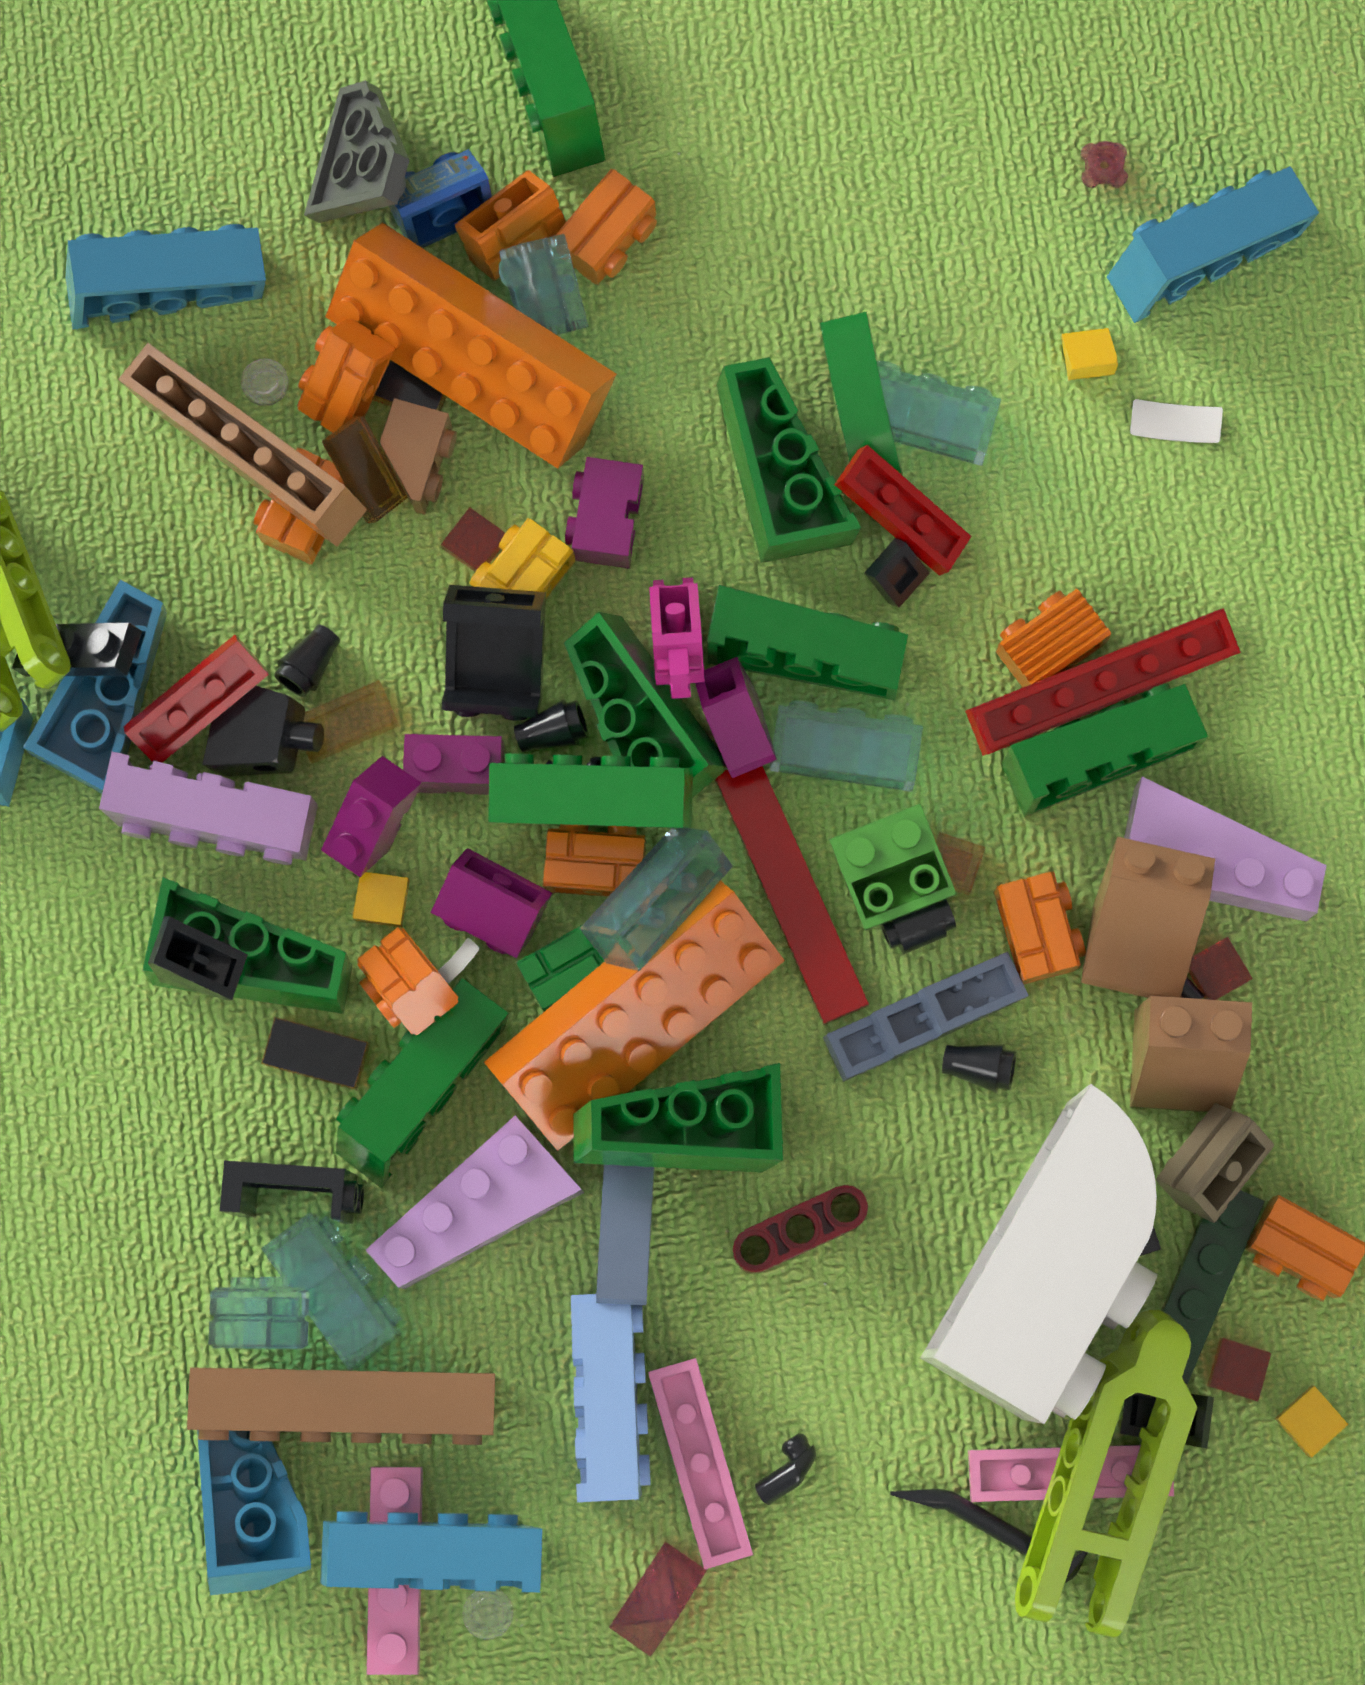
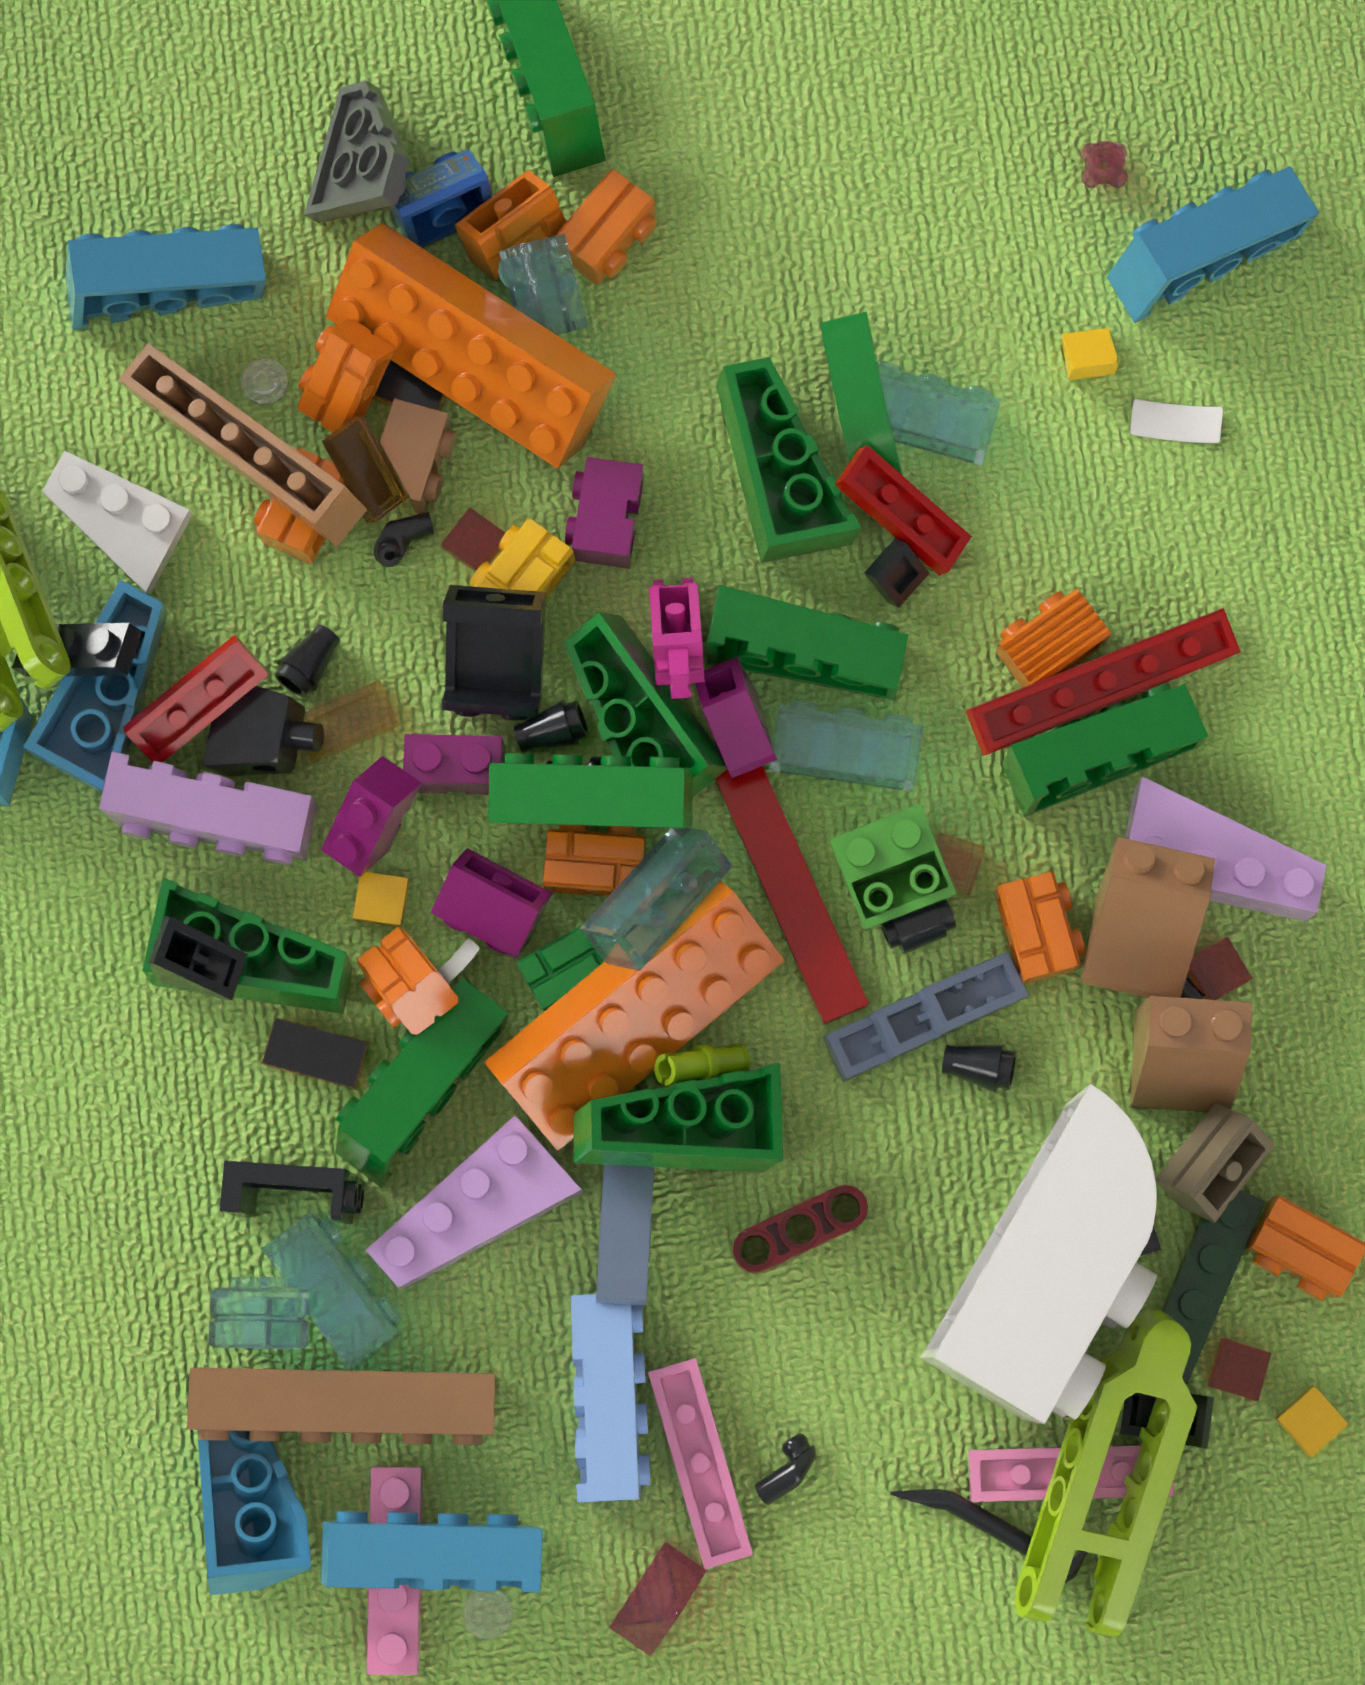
none -> white wing [42,451,193,595]
none -> black arm [373,512,434,567]
none -> lime pin [655,1043,750,1086]

